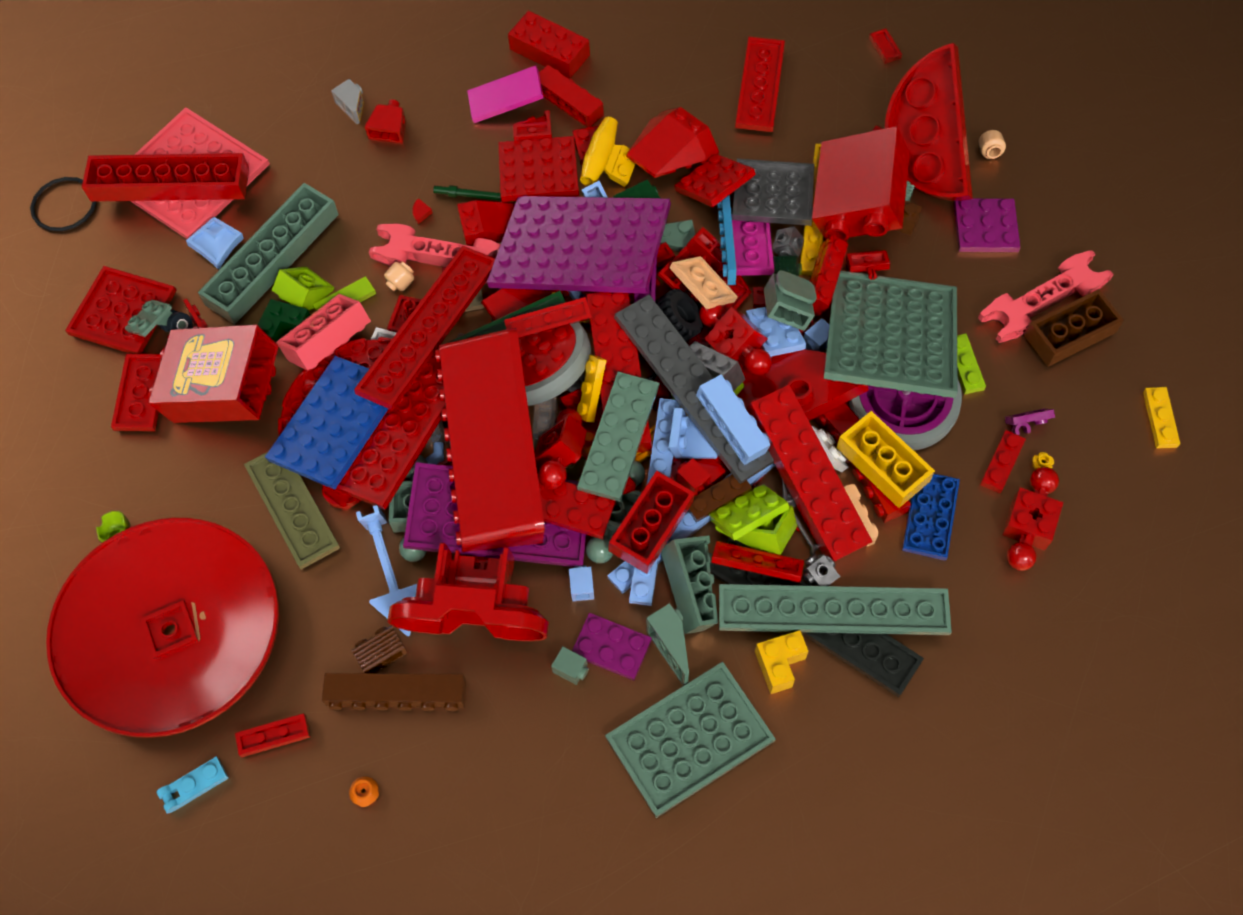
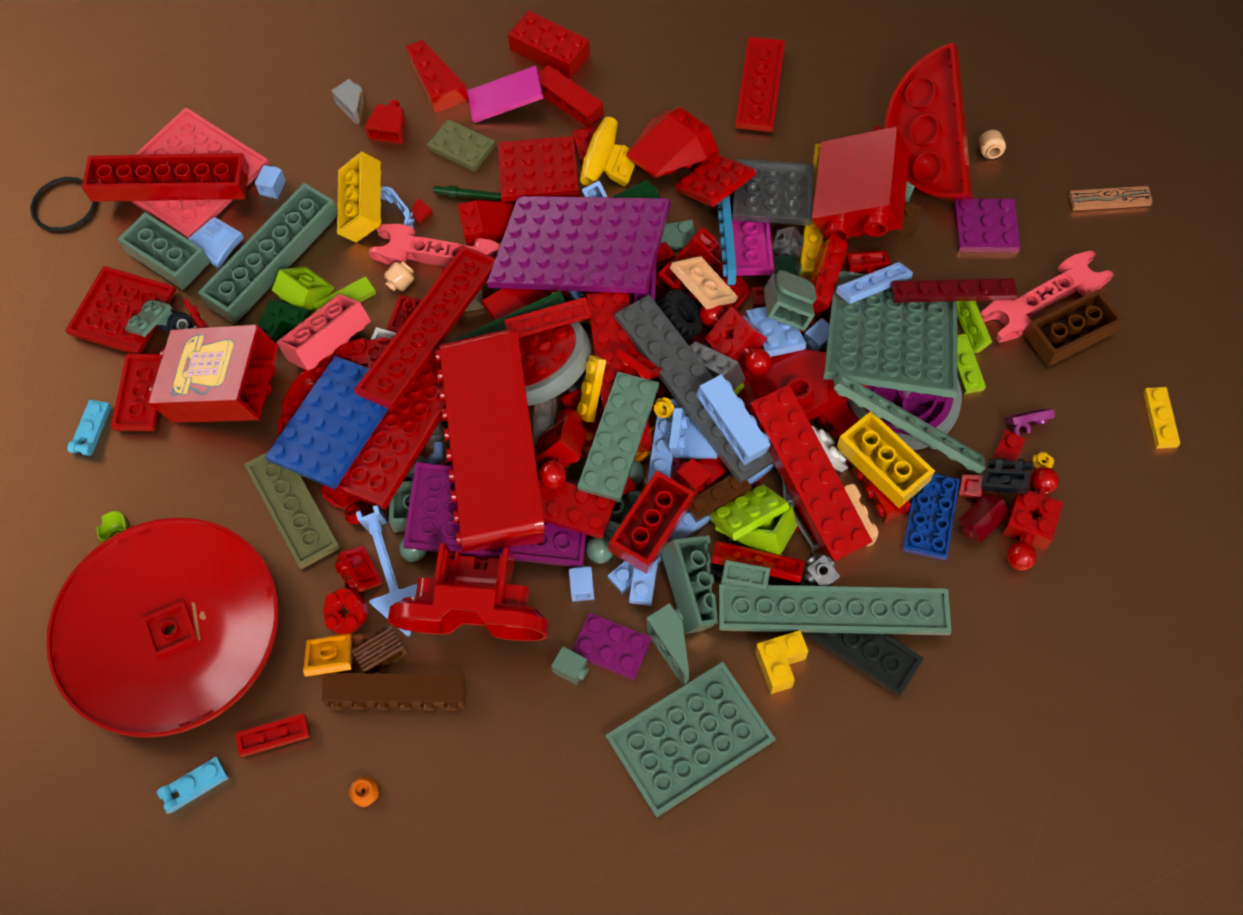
red wing [513,110,552,142] -> none
red tile [869,28,902,64] -> none
none -> medium azure plate [67,399,112,456]
none -> sand green brick [117,212,210,290]
none -> light blue brick [255,165,286,199]
none -> light orange tile [303,633,353,677]
none -> red plate [323,589,368,634]
none -> red bracket [335,546,383,595]
none -> yellow brick [337,151,381,243]
none -> red plate [345,504,366,524]
none -> light blue piece [381,186,415,228]
none -> red wedge [405,40,469,113]
none -> olive plate [427,119,496,172]
none -> red plate [615,345,662,380]
none -> yellow plate [654,397,675,418]
none -> sand green plate [721,560,771,592]
none -> sand green plate [833,372,986,474]
none -> light blue plate [836,262,913,304]
none -> dark red plate [891,278,1018,303]
none -> lime plate [957,301,992,353]
none -> dark red brick [957,493,1010,543]
none -> red plate [959,474,984,499]
none -> black plate [981,458,1034,495]
none -> nougat tile [1069,186,1153,211]

